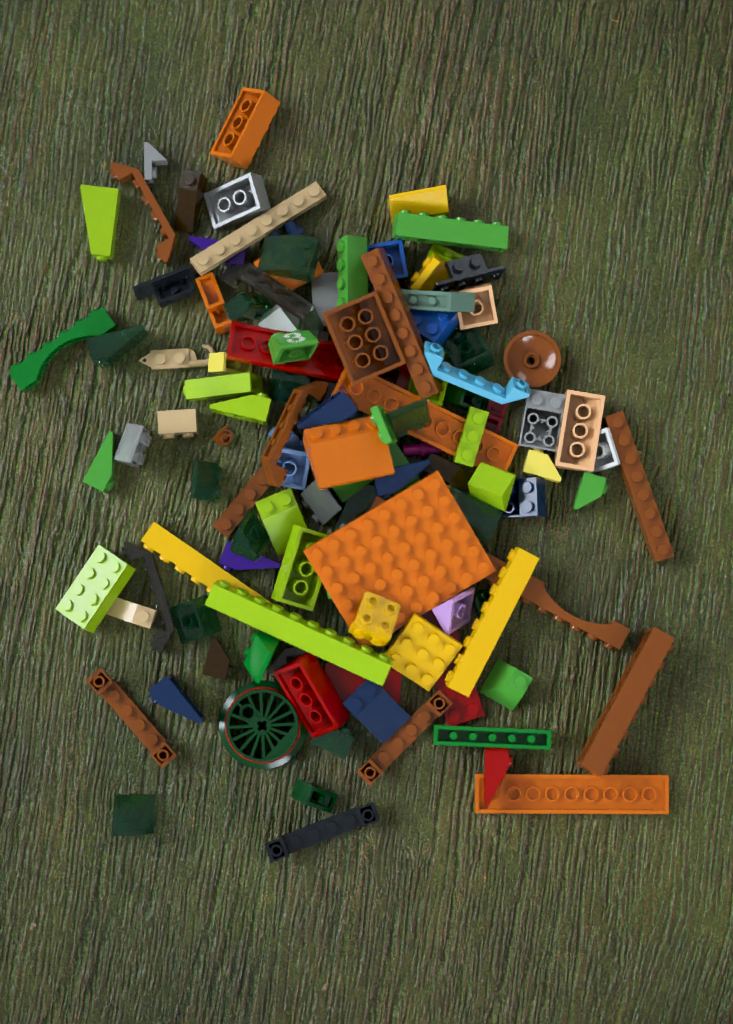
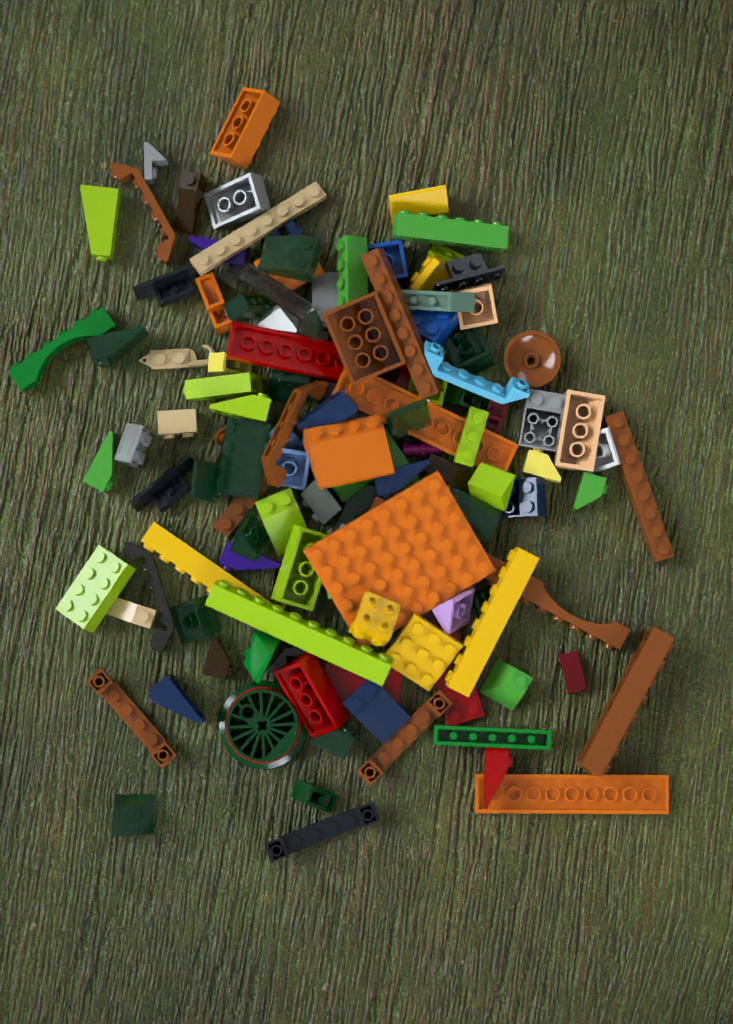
bright green slope [268,329,319,365] -> none
bright green plate [370,405,397,445] -> none
none -> black bracket [129,454,197,513]
none -> clear green slope [214,418,271,500]
none -> dark red slope [558,651,587,695]

